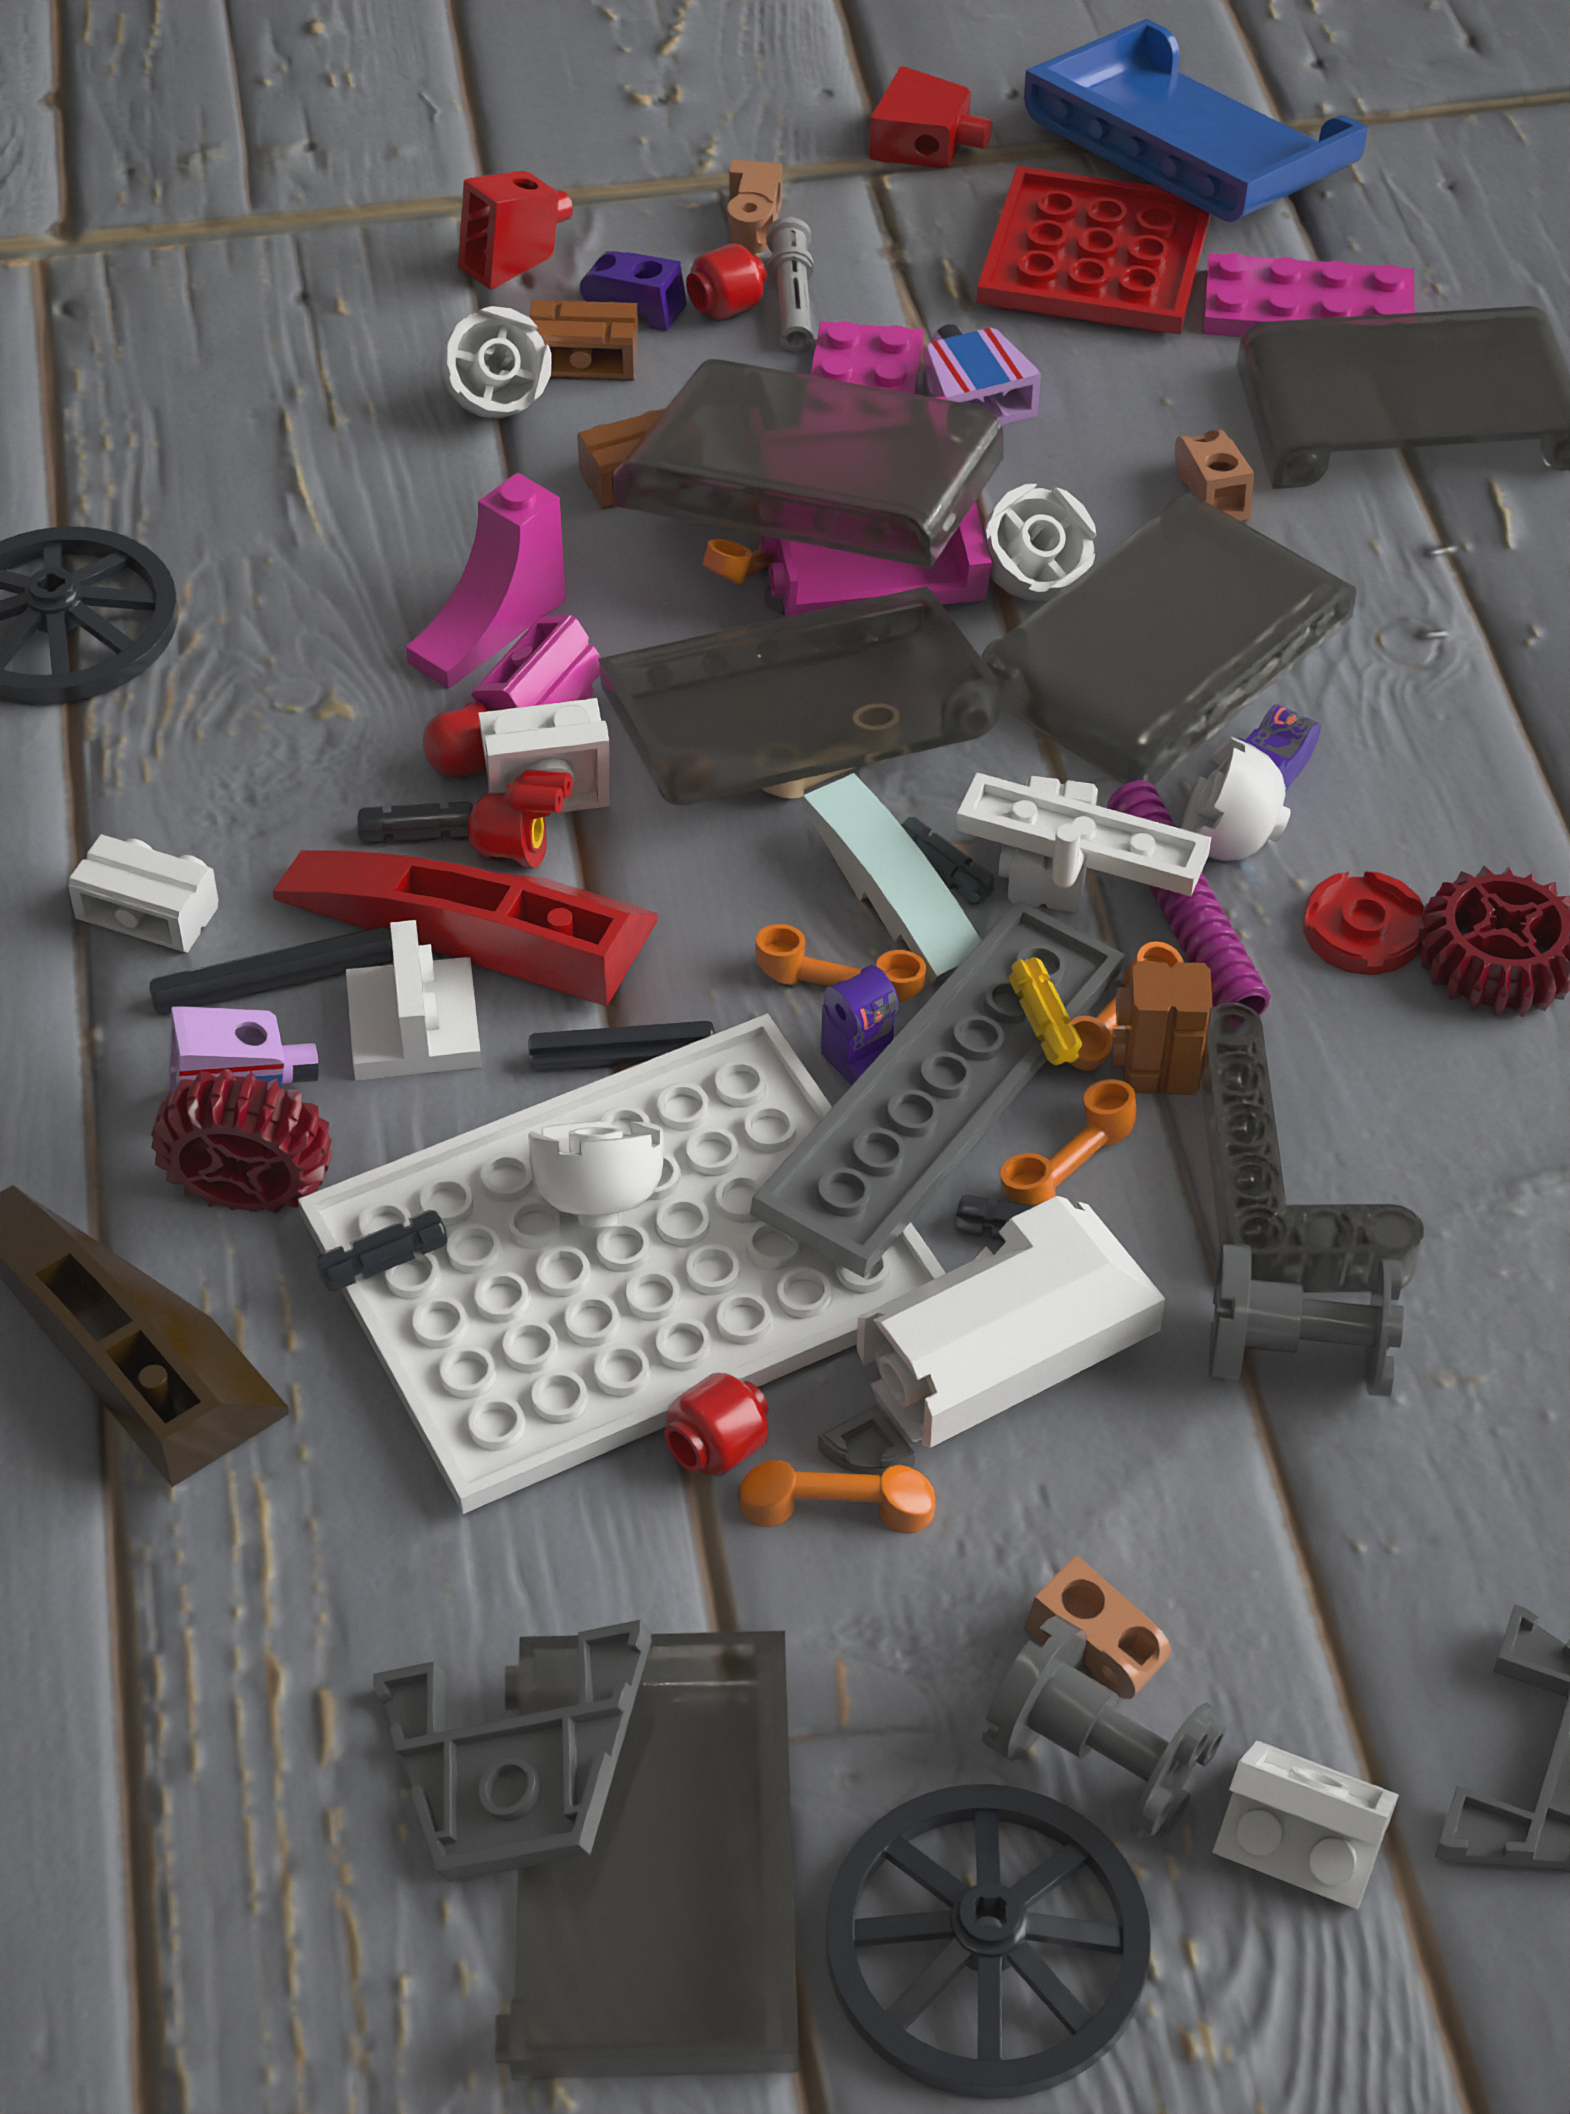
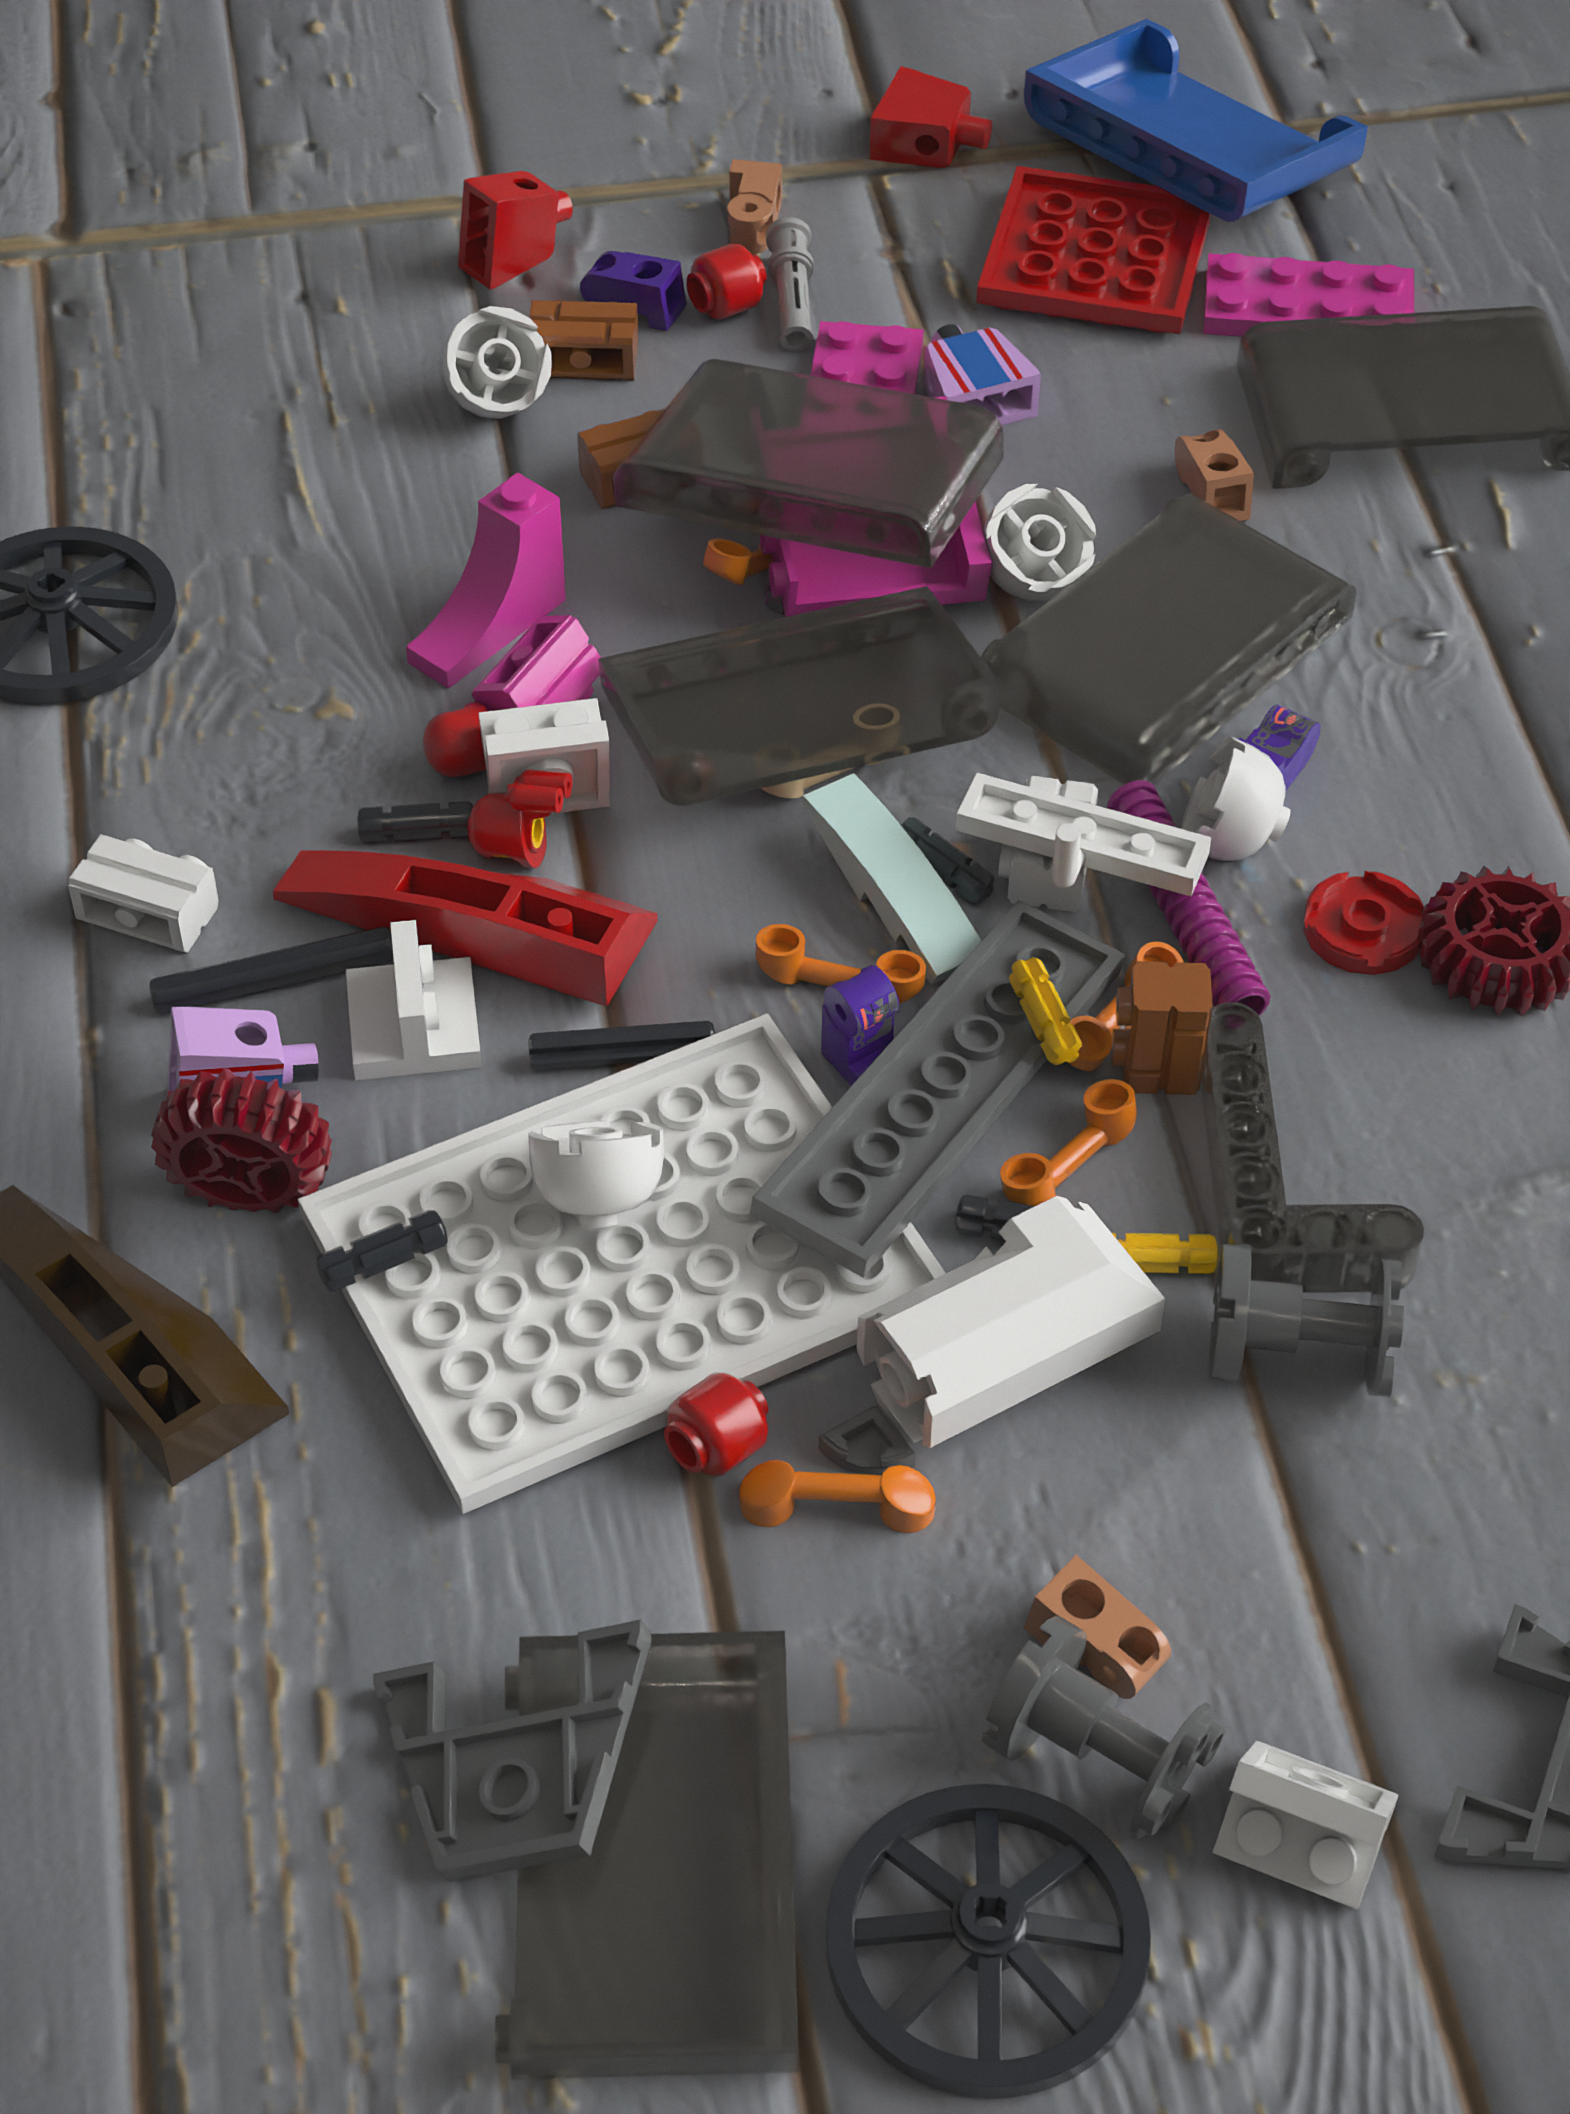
none -> yellow axle [1112,1233,1218,1274]

